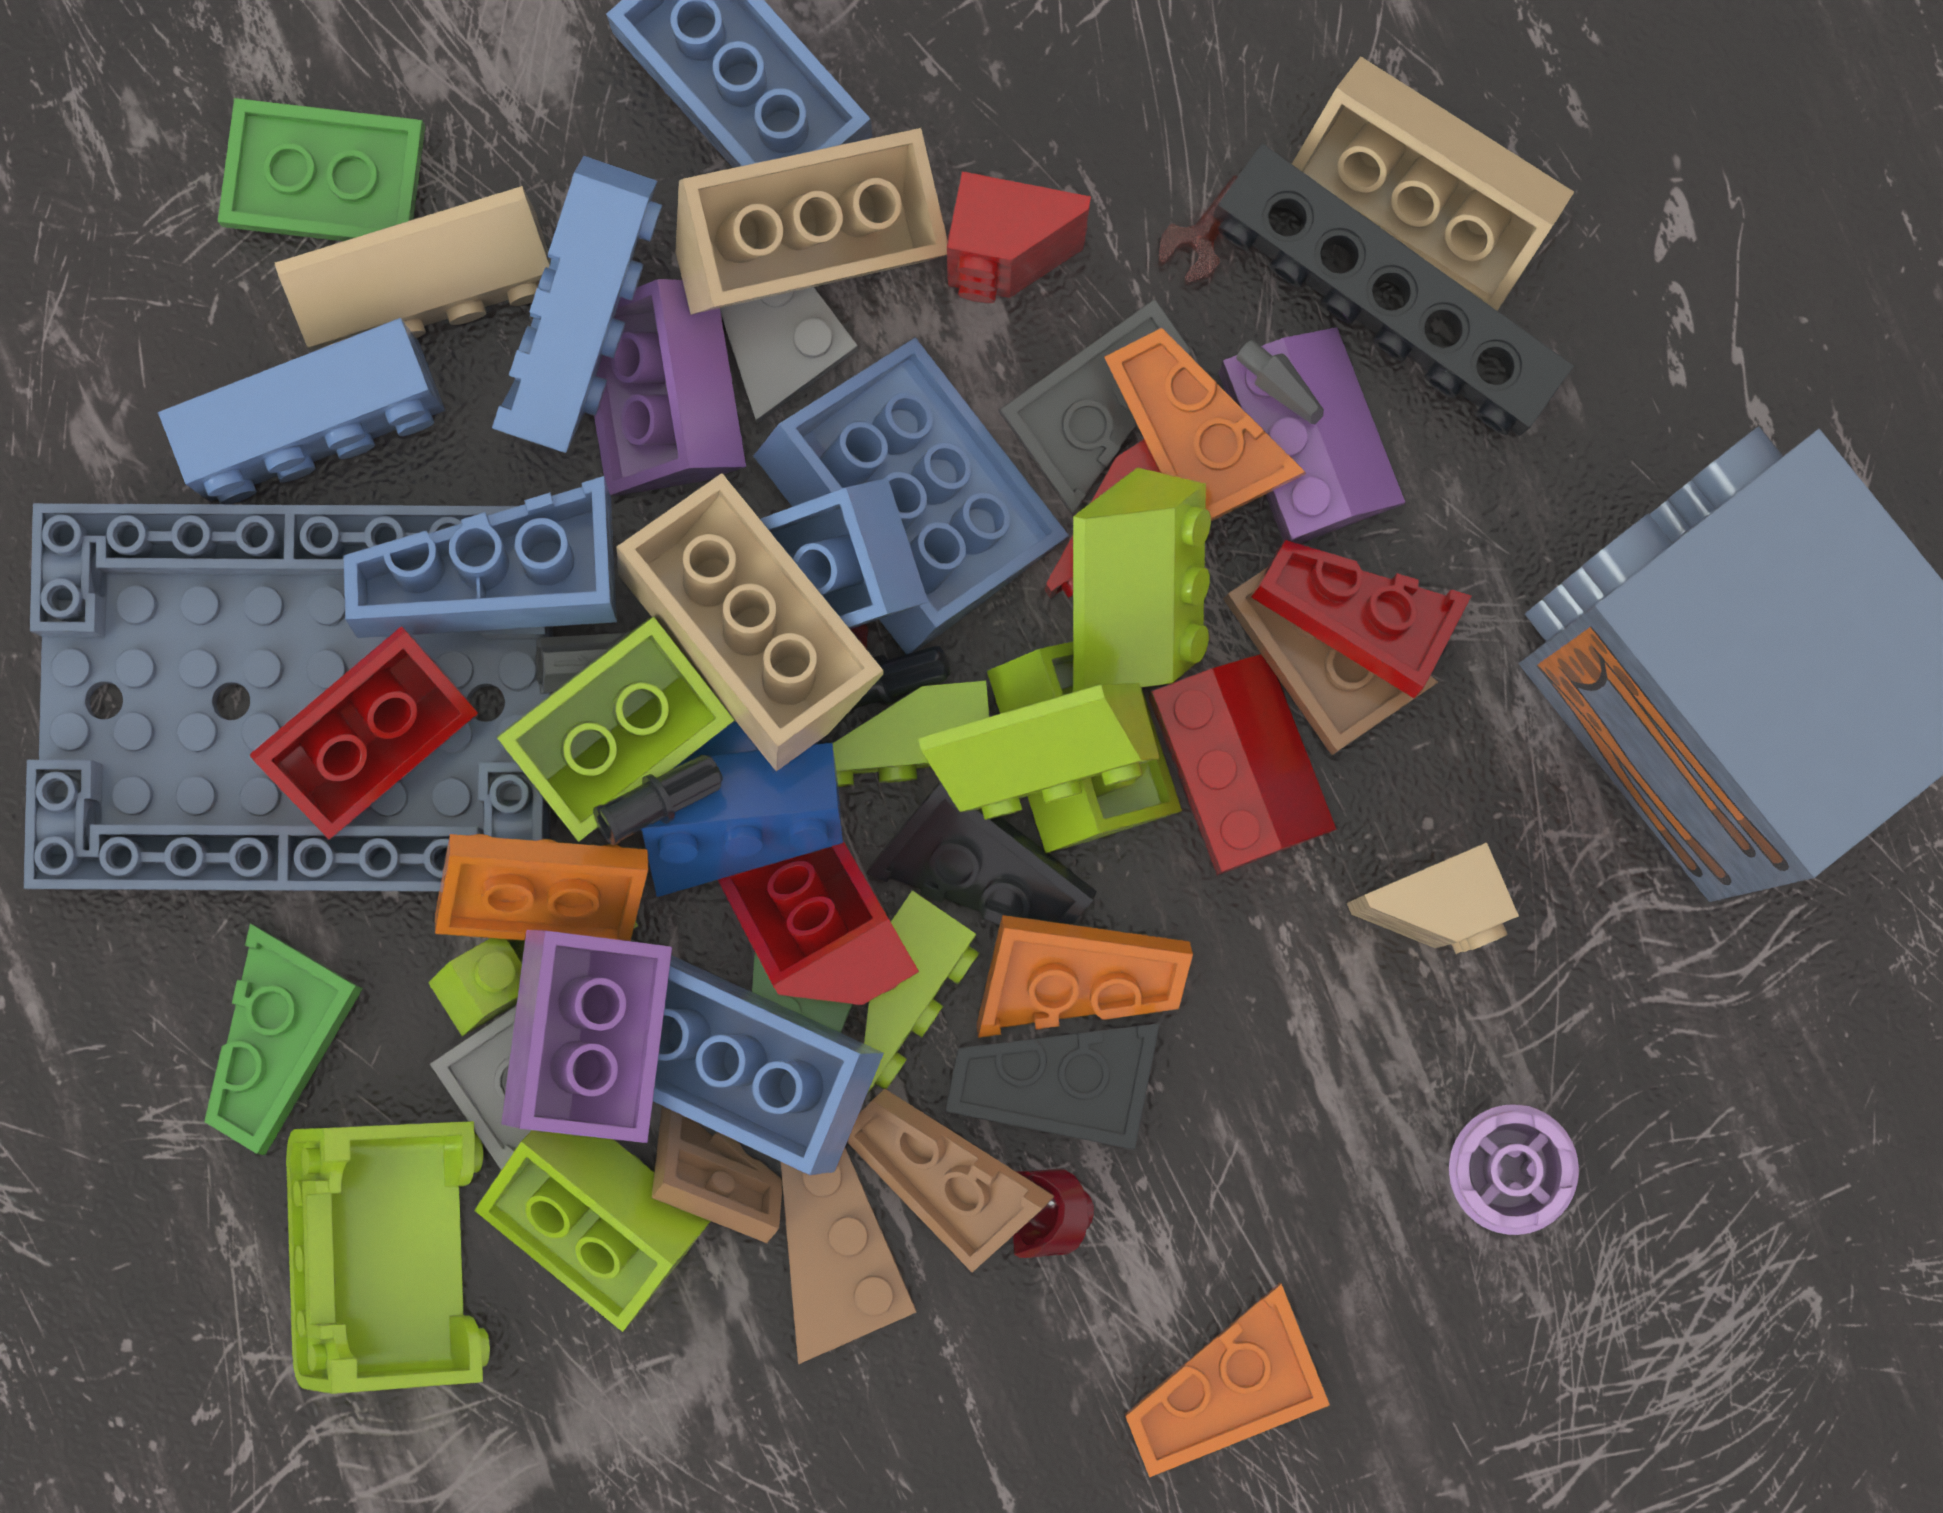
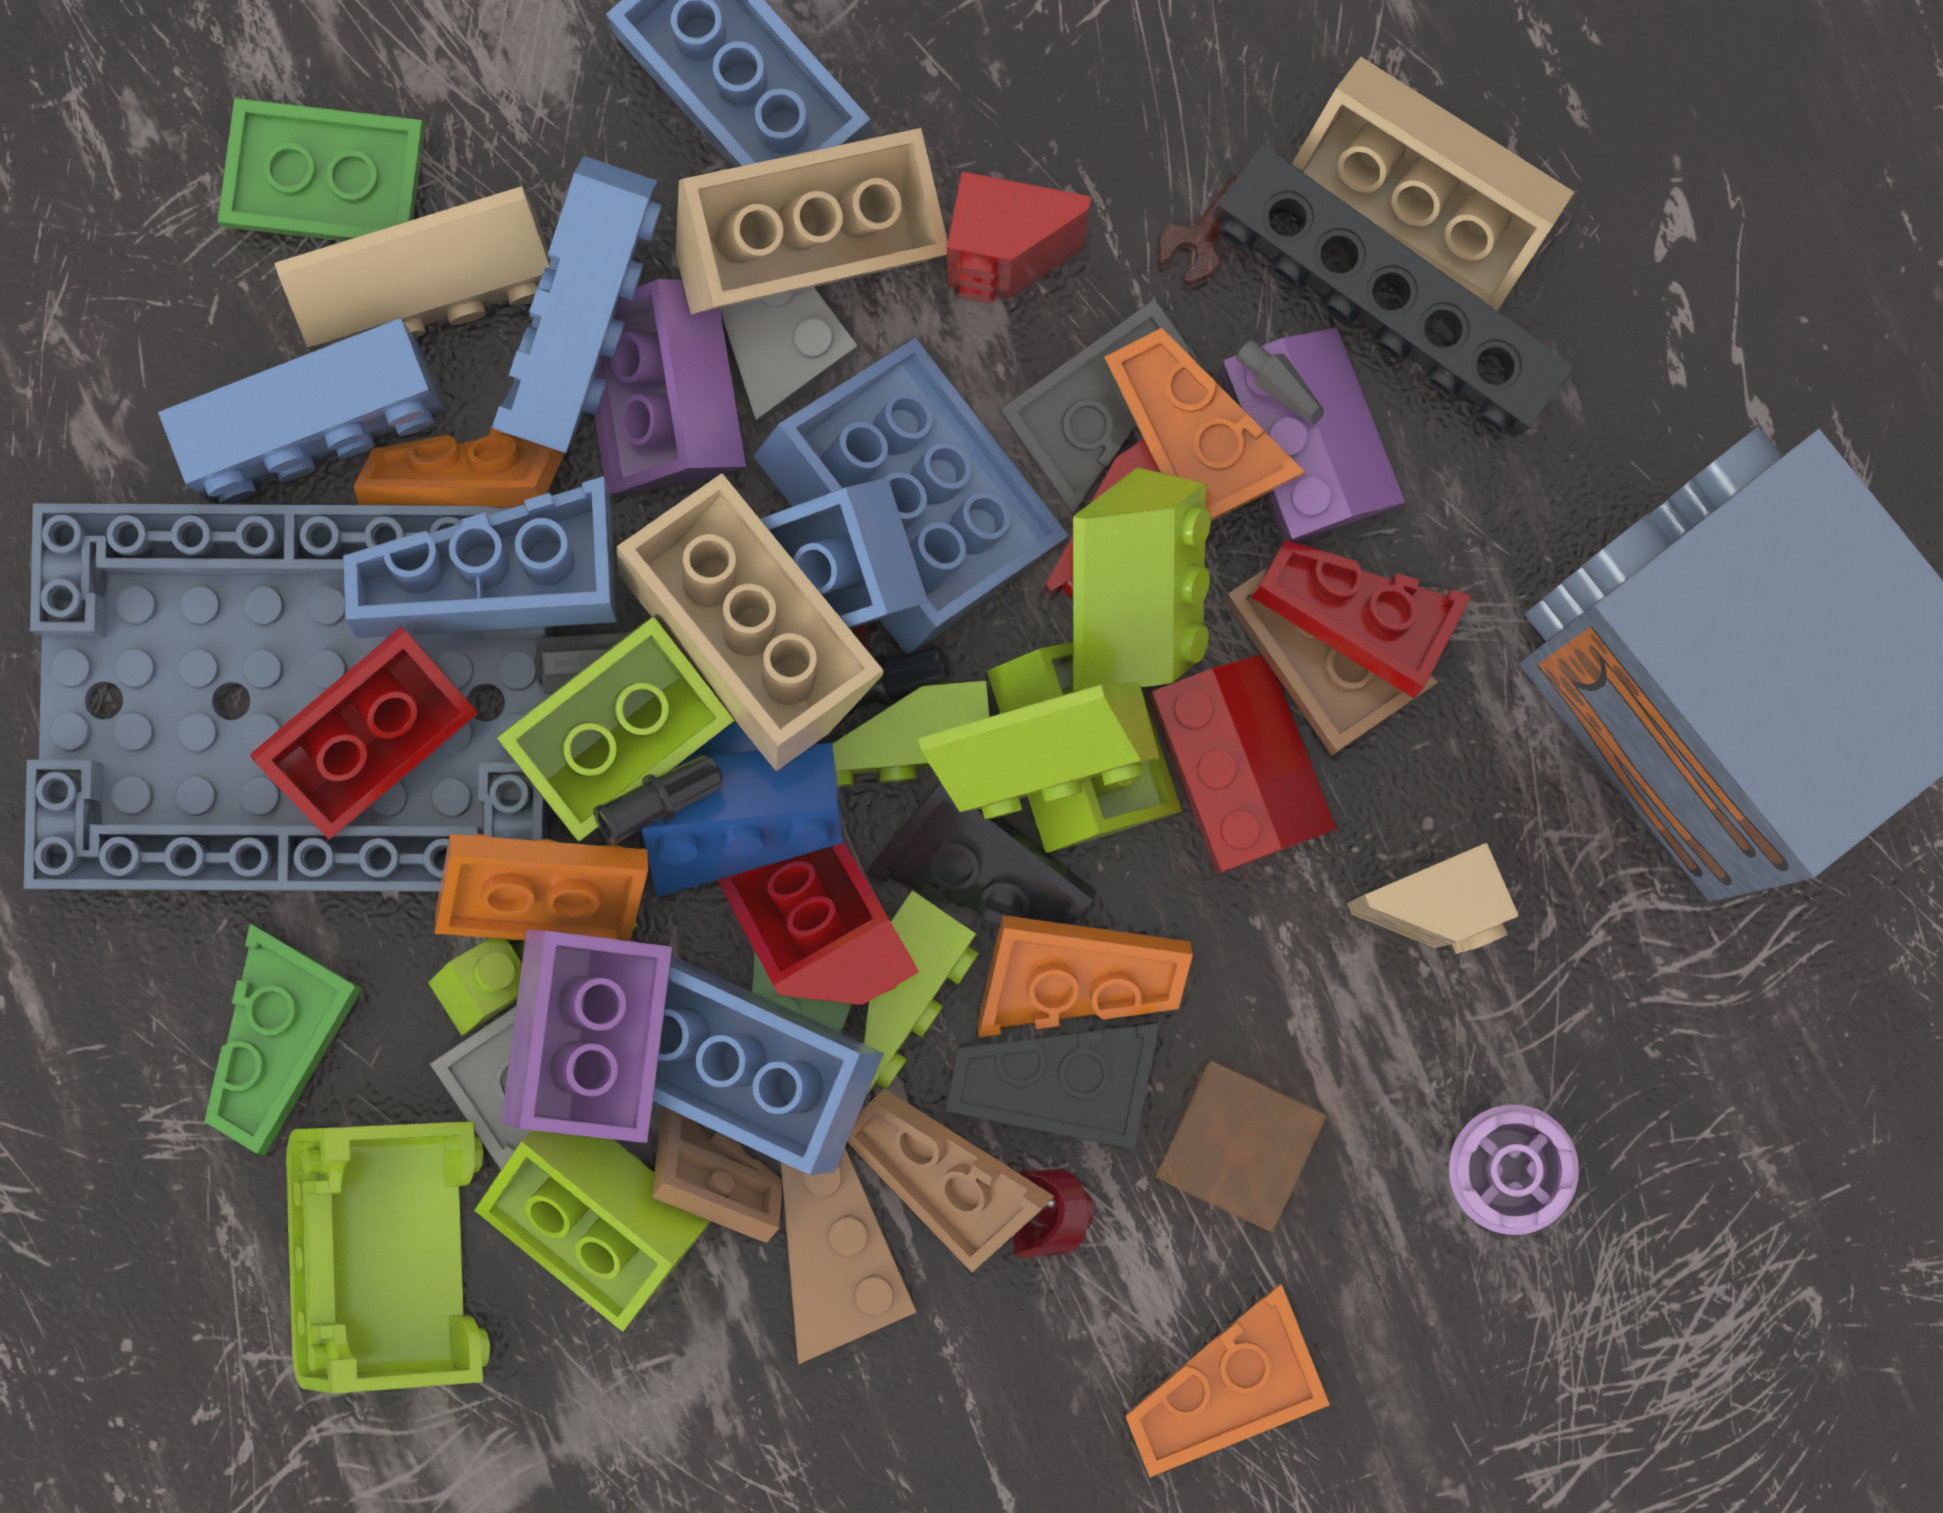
none -> orange wing [353,426,565,508]
none -> clear orange plate [1155,1061,1327,1233]

